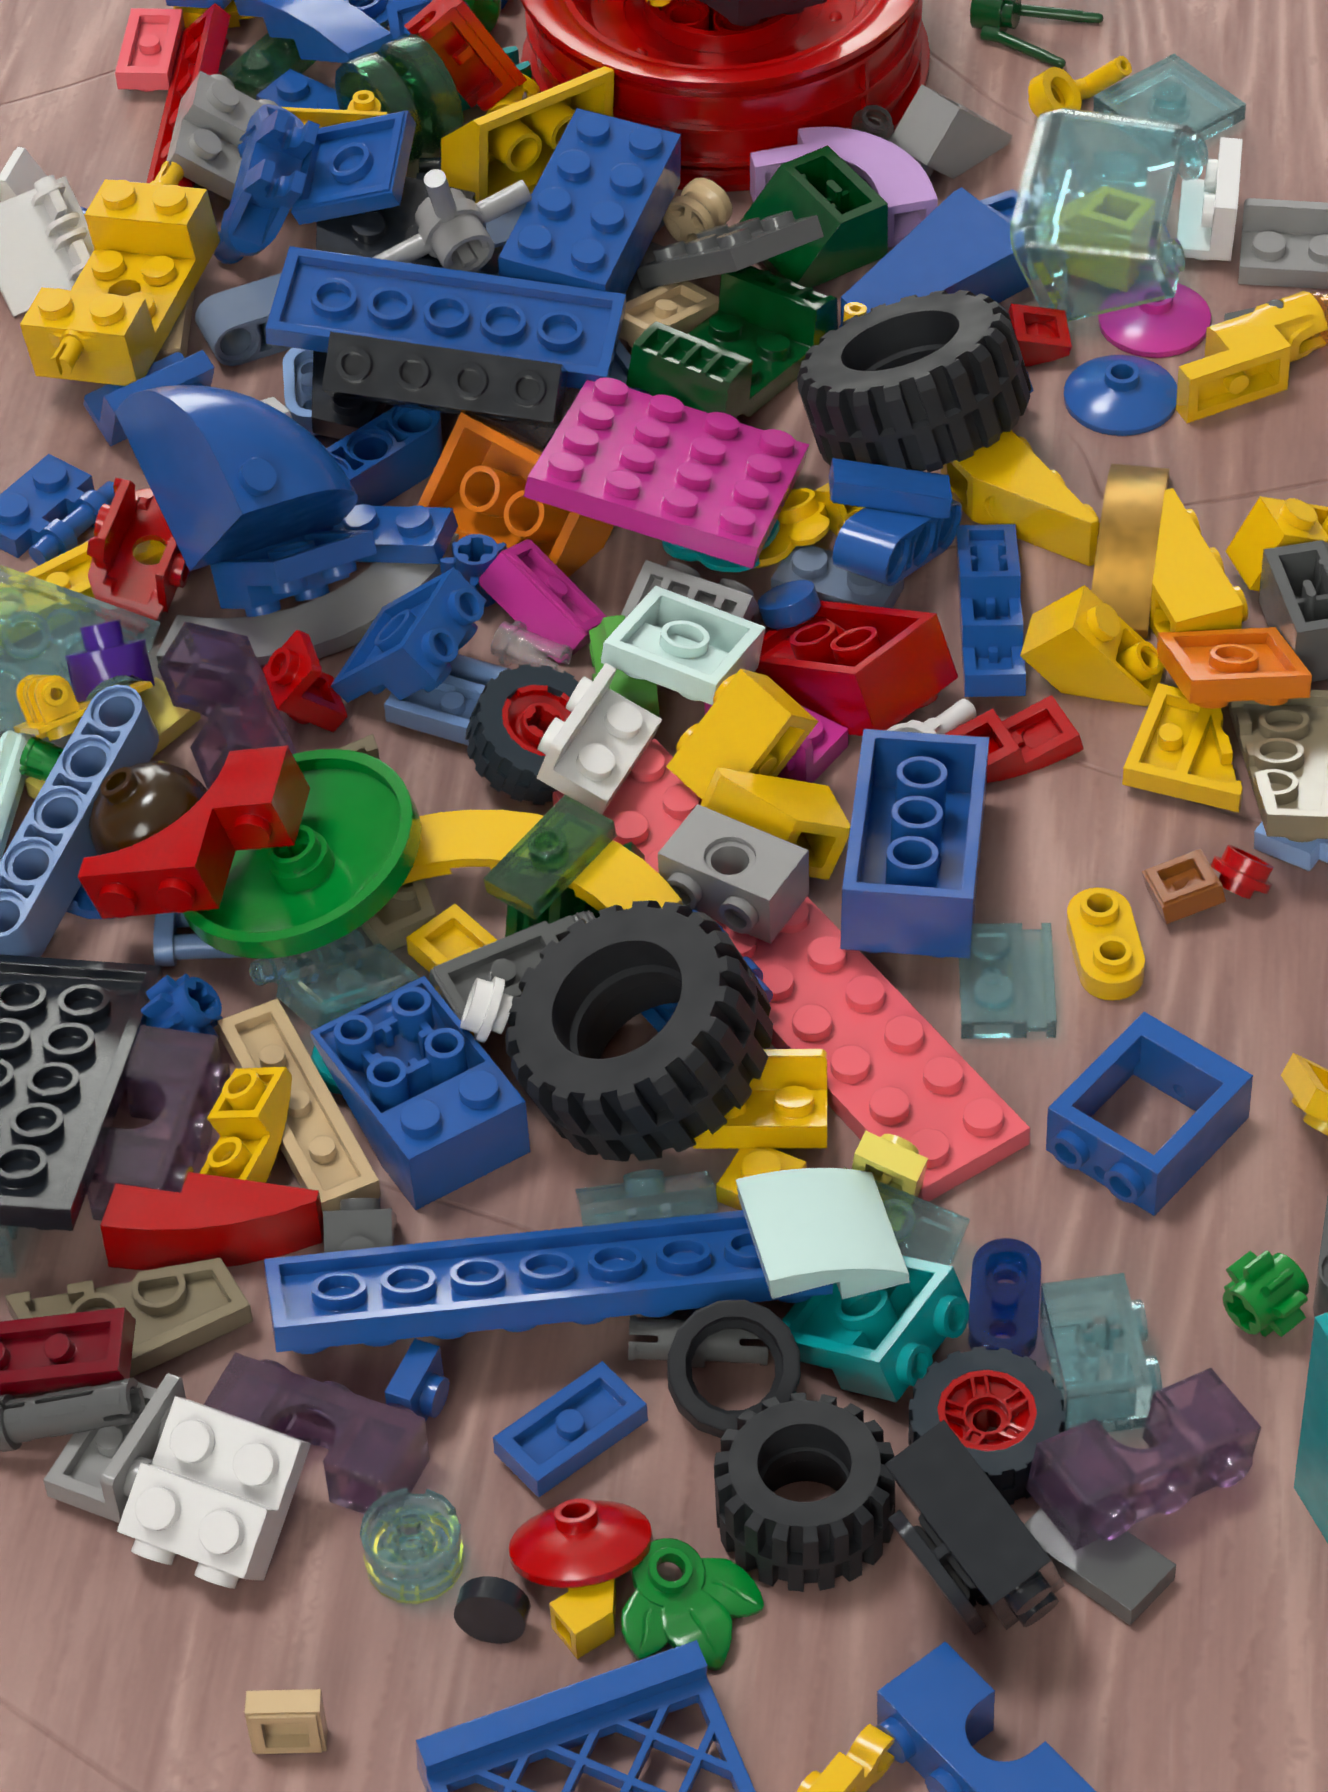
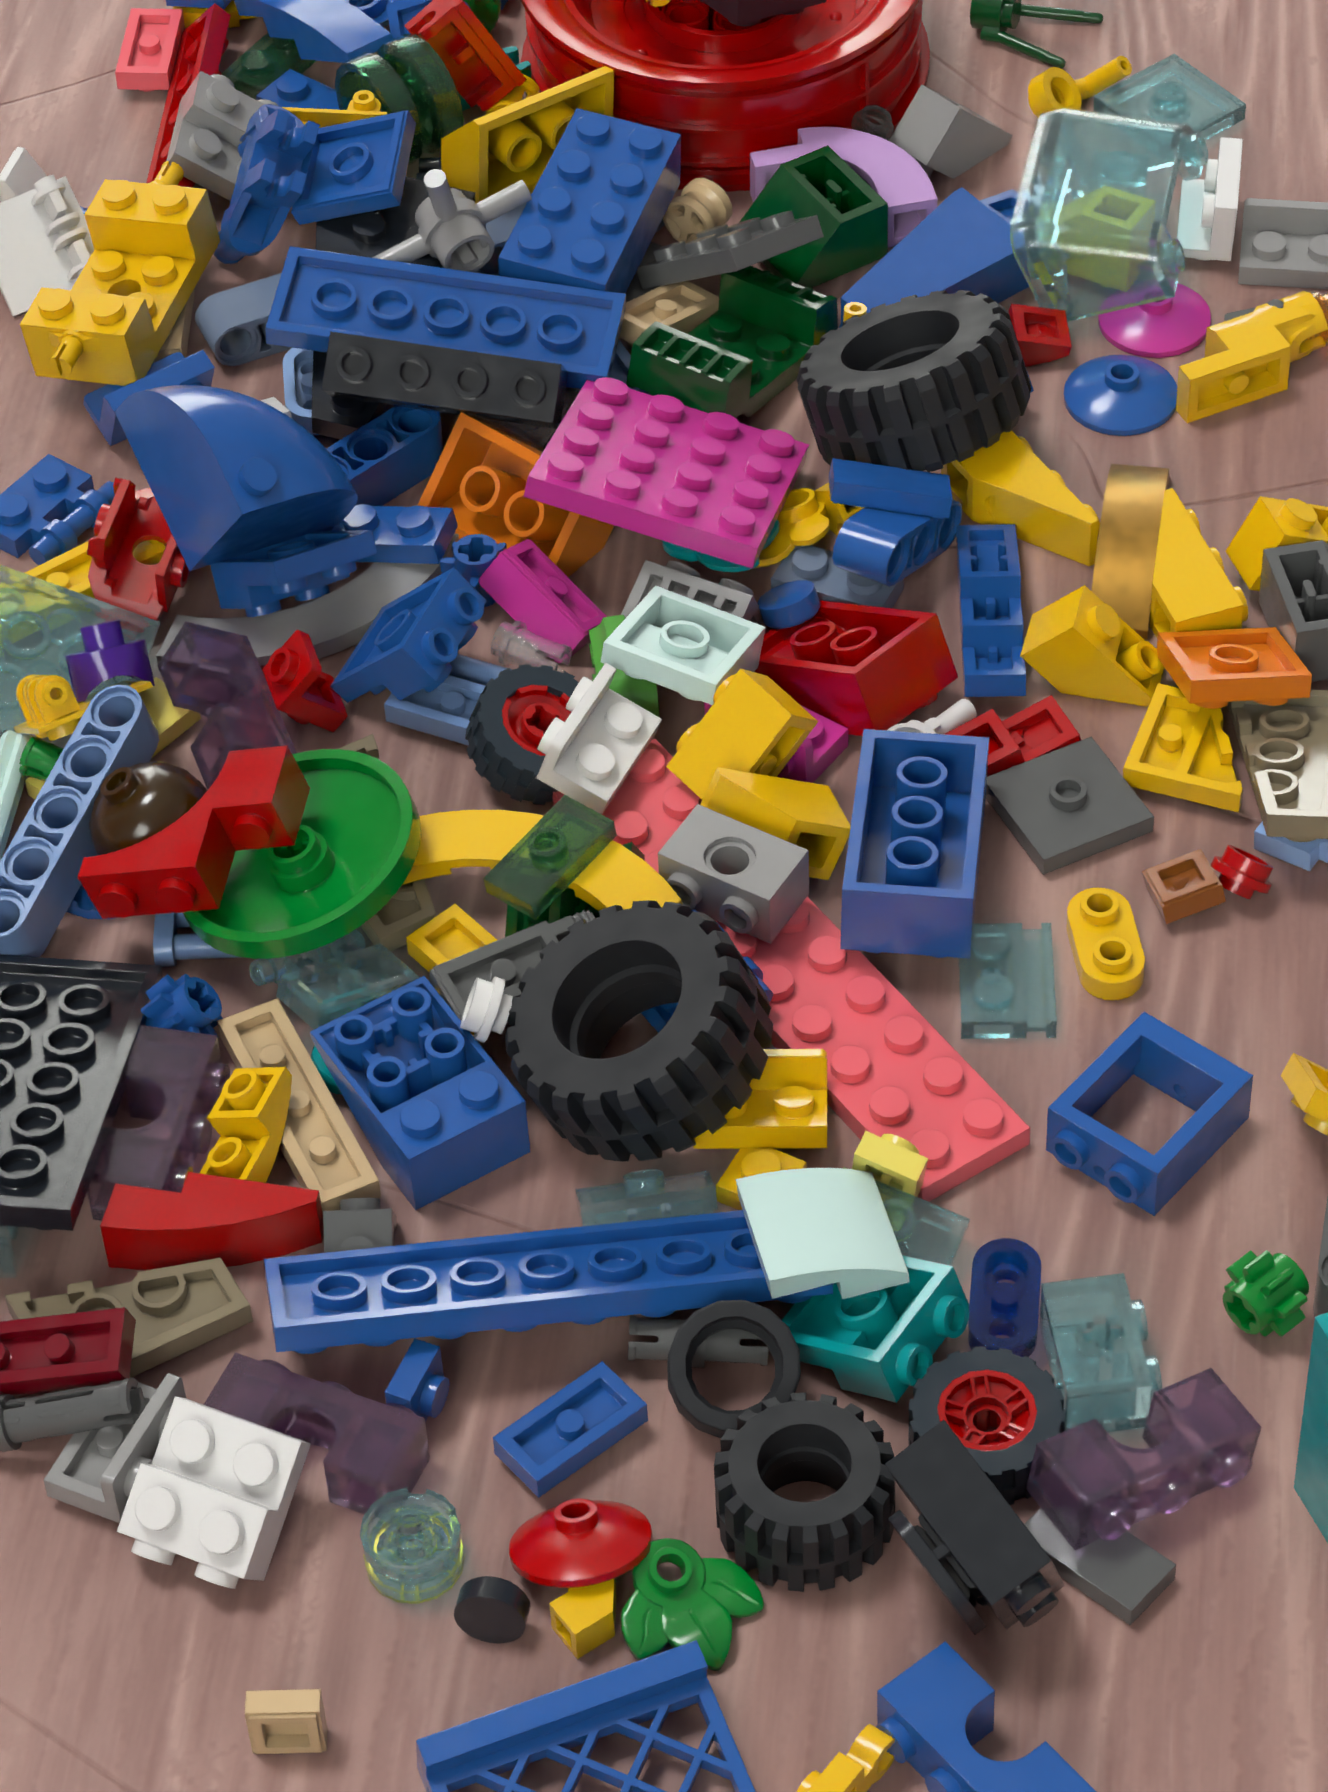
none -> dark grey plate [986,736,1154,875]

